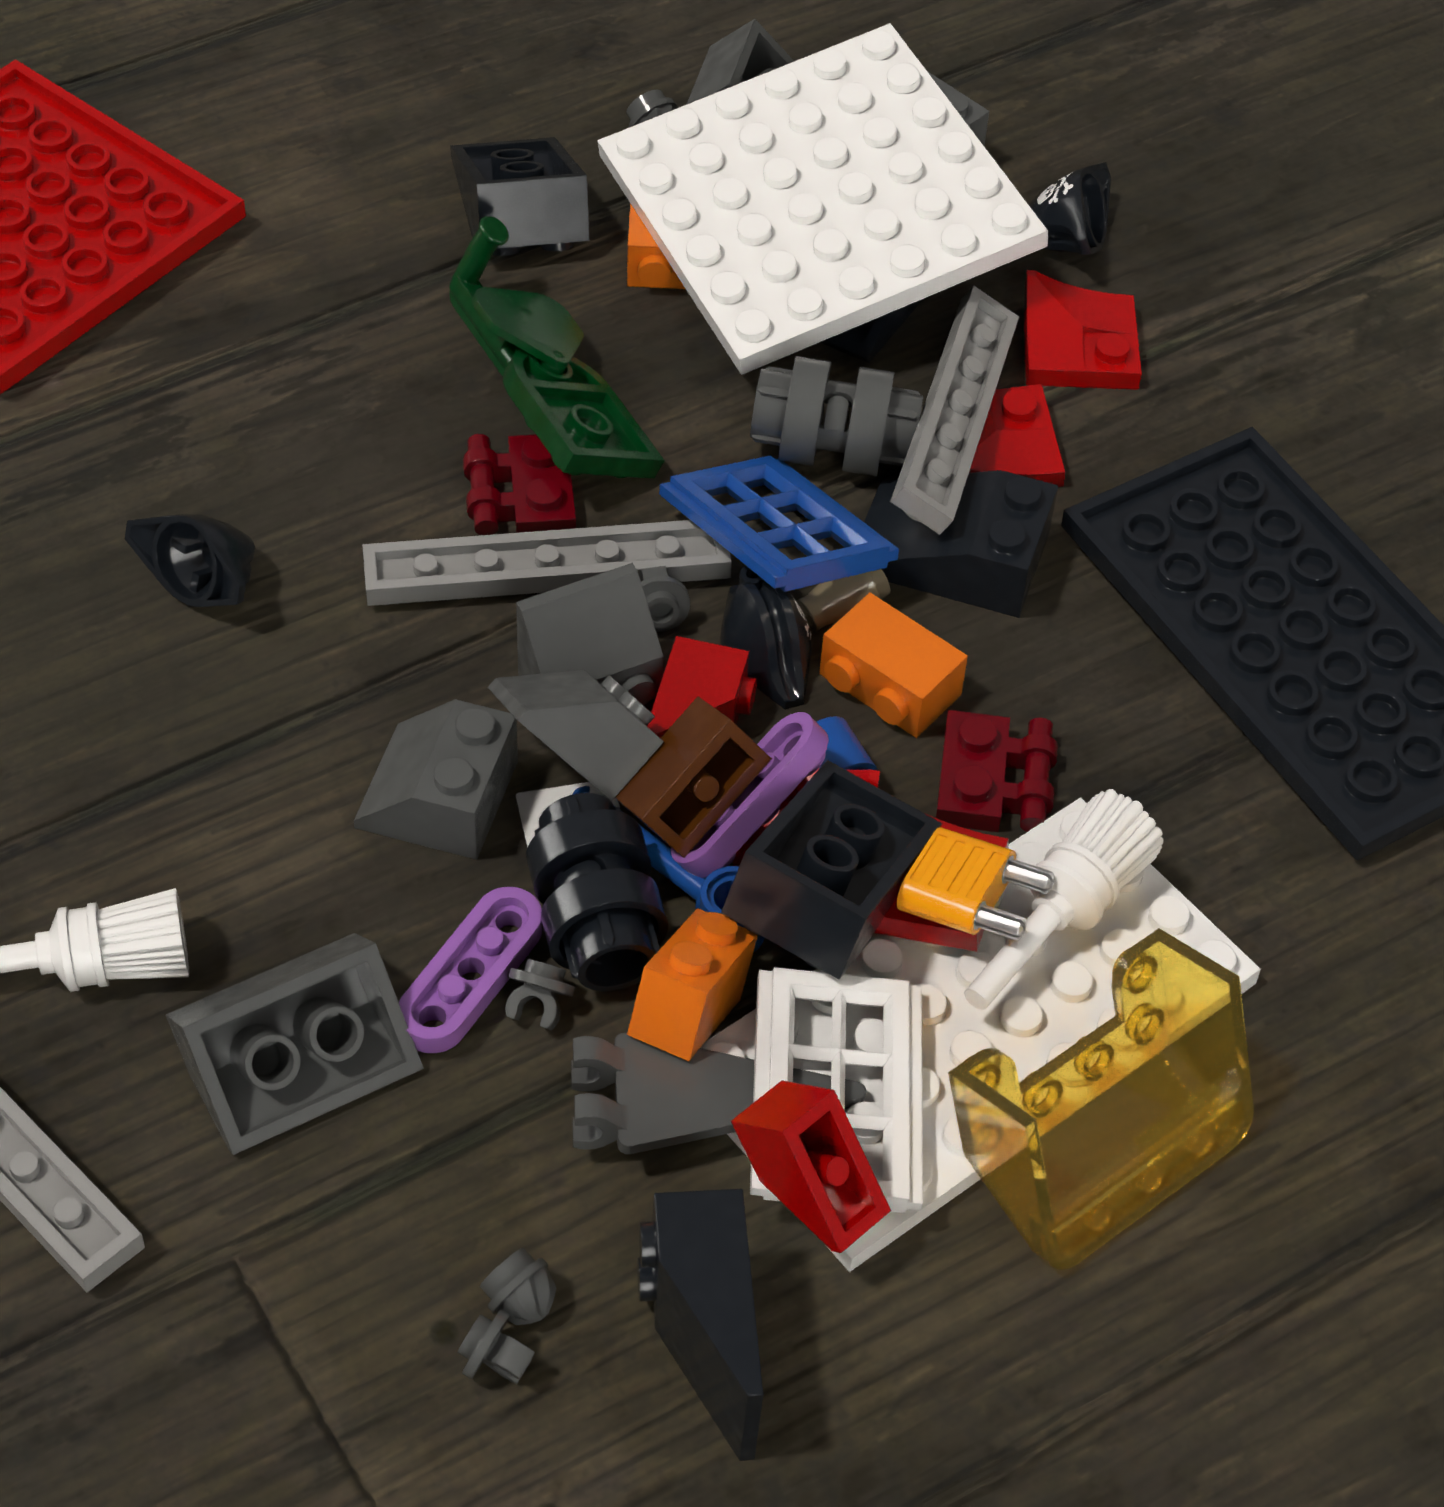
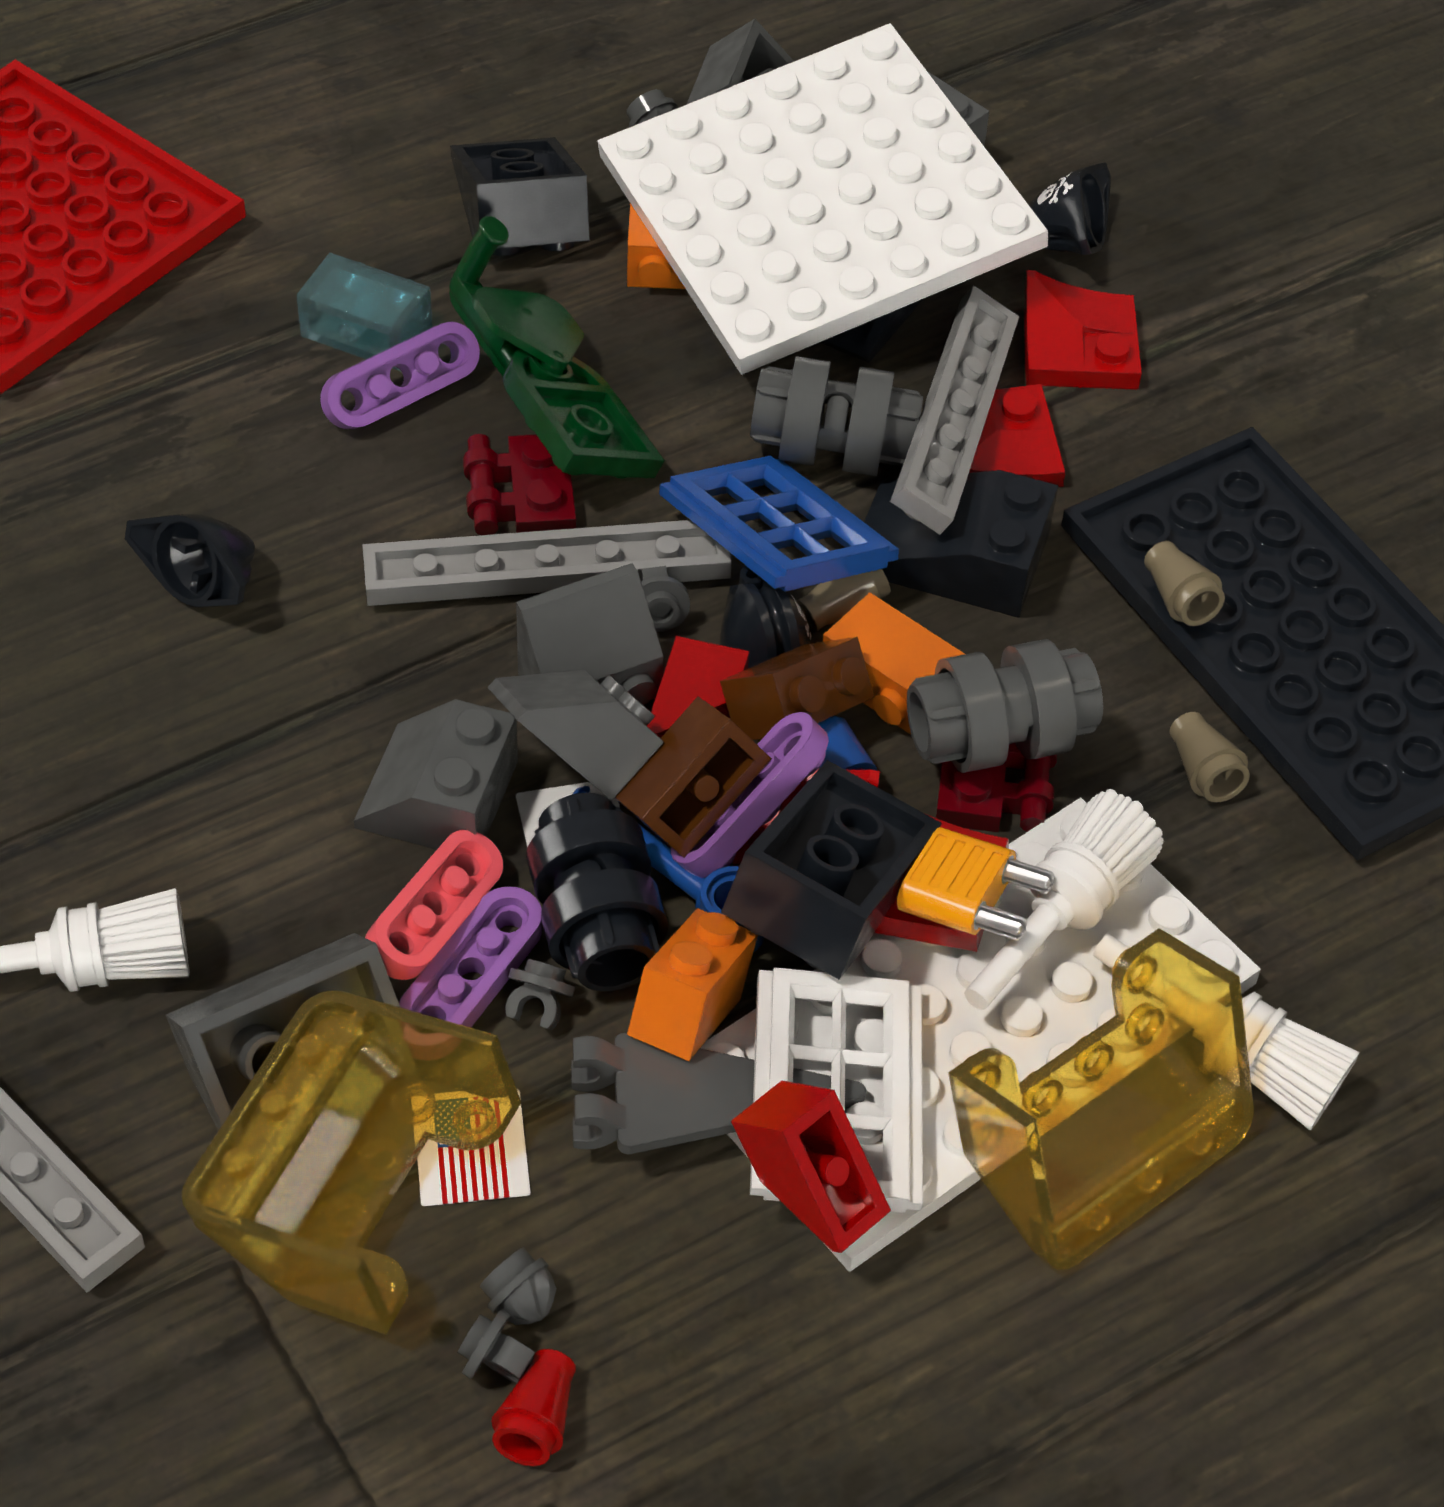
black slope [637,1189,763,1461] -> none
none -> clear yellow windscreen [182,990,521,1334]
none -> clear light blue brick [297,253,432,371]
none -> medium lavender plate [321,322,480,429]
none -> coral plate [365,830,503,980]
none -> sticker [413,1089,531,1206]
none -> red cone [491,1349,576,1466]
none -> reddish brown brick [720,637,874,740]
none -> dark grey piece [907,639,1103,773]
none -> white piece [1093,934,1360,1130]
none -> dark tan cone [1144,541,1225,626]
none -> dark tan cone [1169,712,1250,802]

